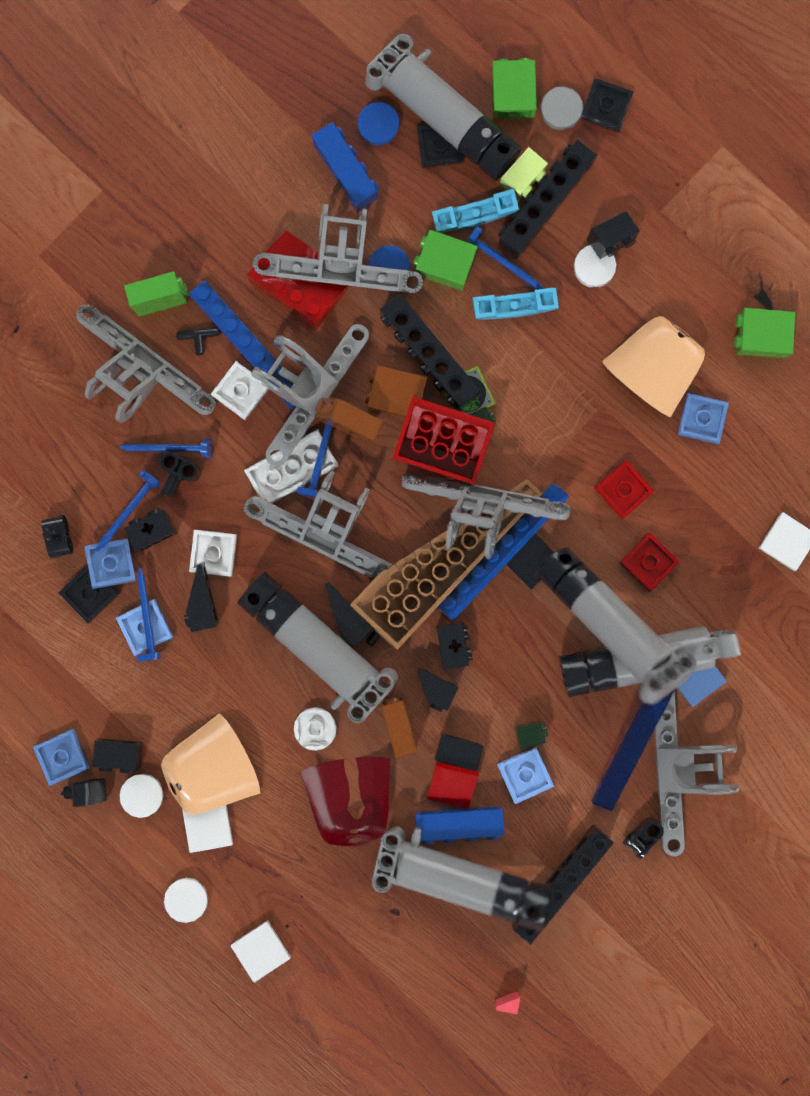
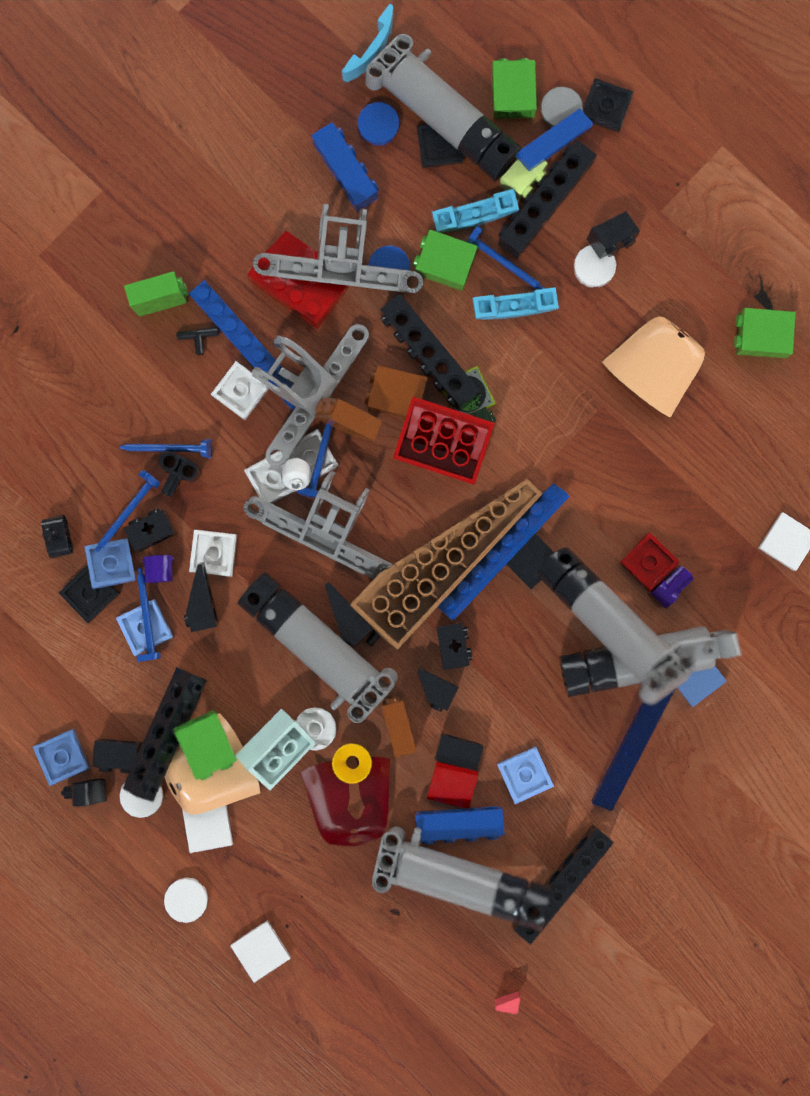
light grey piece [76,304,216,423] -> none
light grey piece [402,472,570,559] -> none
clear green brick [514,720,548,749] -> none
red tile [594,460,654,520] -> none
black piece [622,817,664,859] -> none
light grey piece [652,690,740,856] -> none
medium blue tile [677,393,729,444] -> none
none -> black brick [122,667,207,802]
none -> dark purple piece [142,555,174,583]
none -> bright green brick [173,710,237,780]
none -> light aqua slope [235,709,316,790]
none -> white head [282,458,311,490]
none -> yellow piece [332,743,372,784]
none -> medium azure slope [342,3,393,82]
none -> blue tile [516,108,593,172]
none -> dark purple piece [650,566,694,609]

